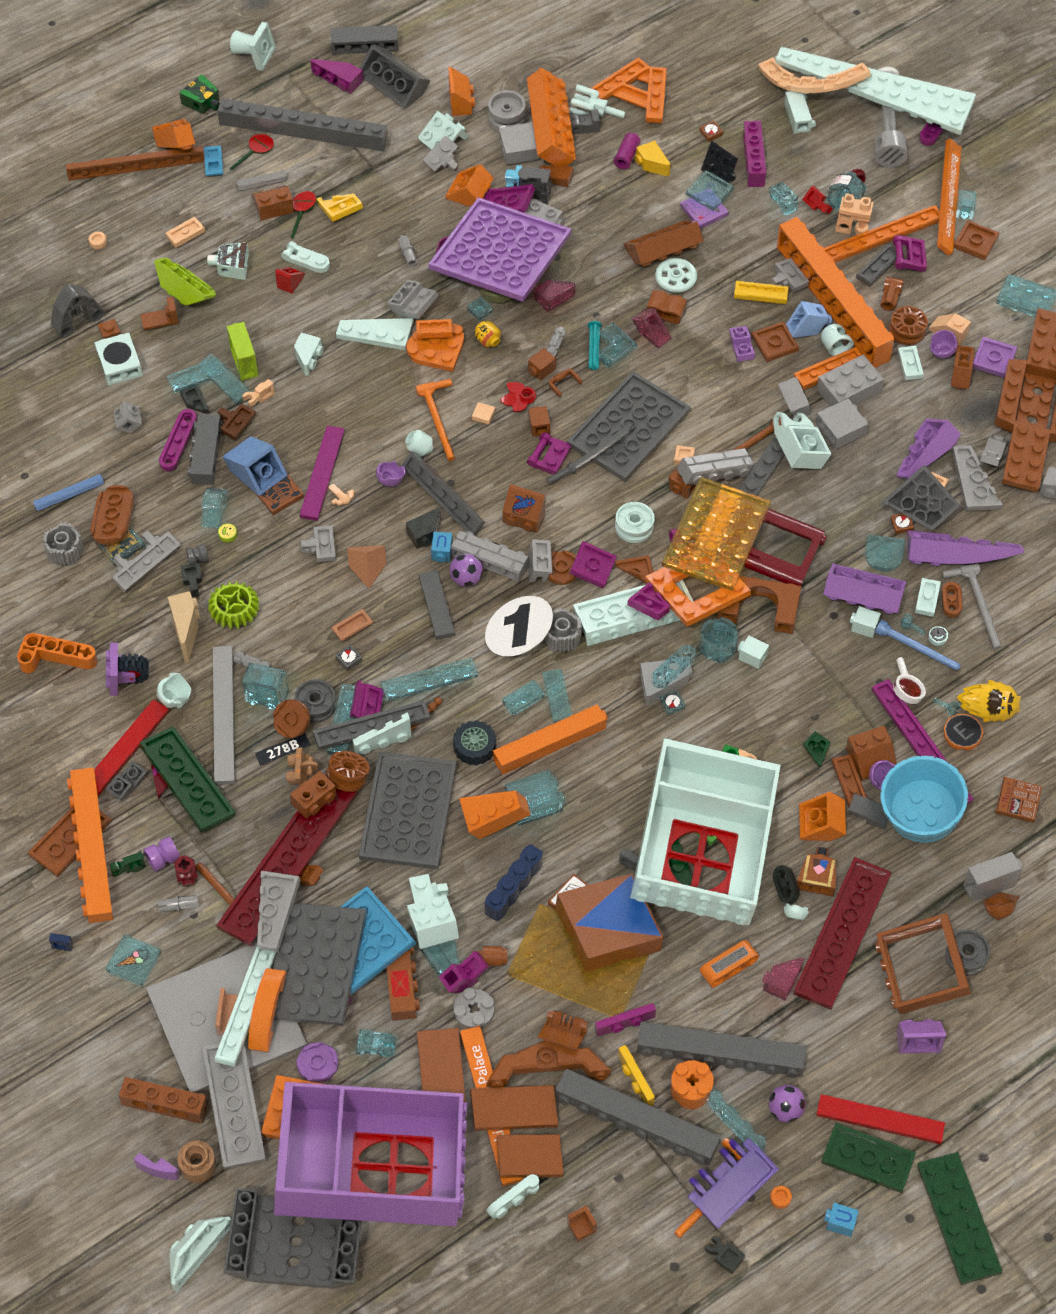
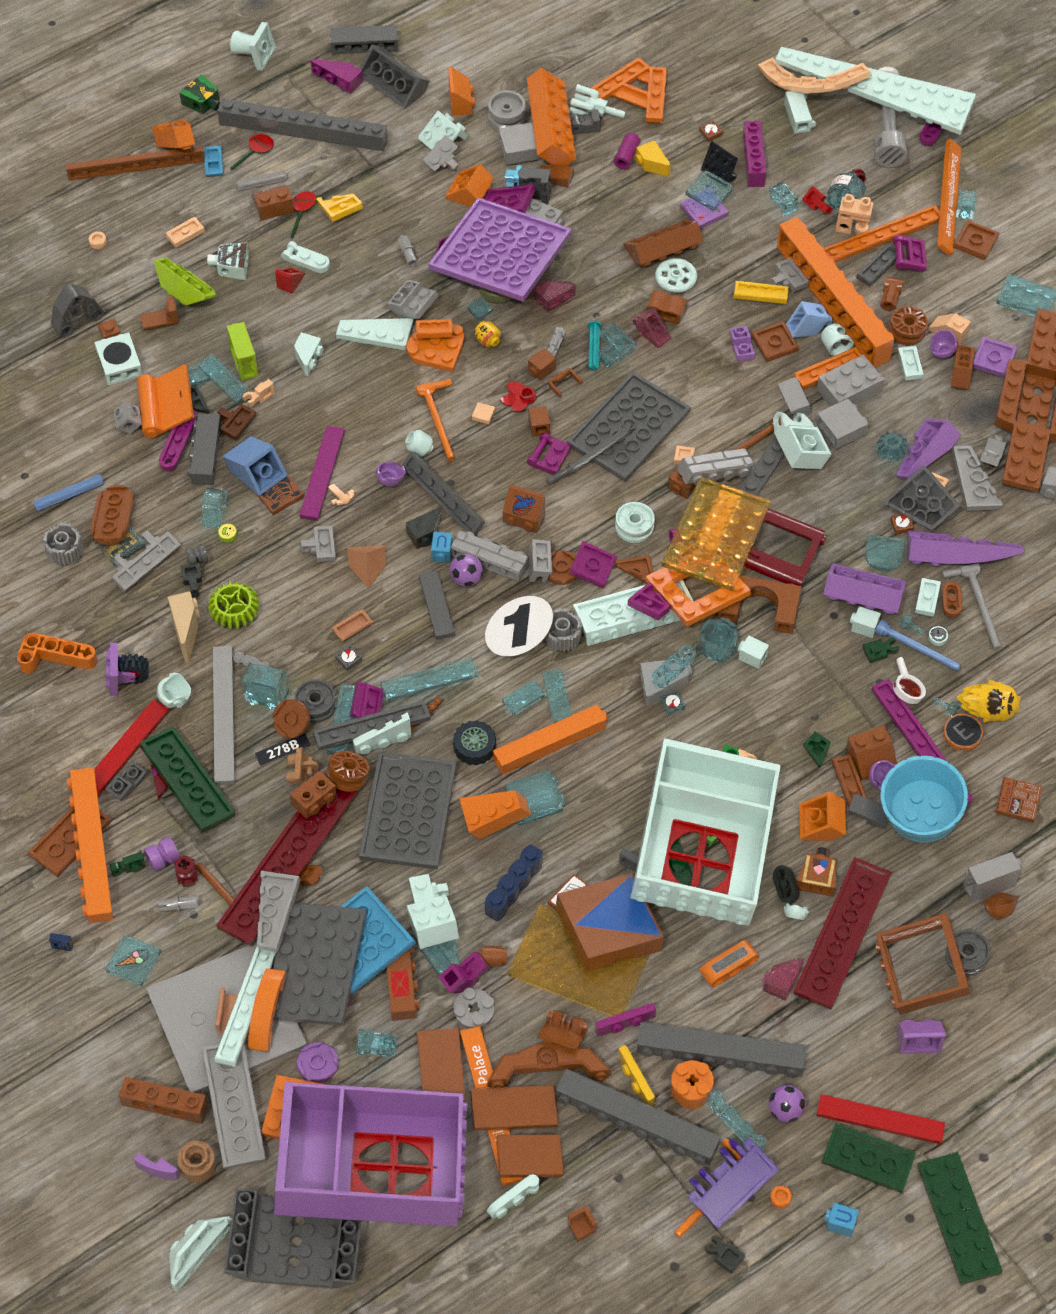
none -> orange door [137,364,194,438]
none -> dark green plate [862,638,899,663]
none -> clear light blue gear [876,431,908,463]

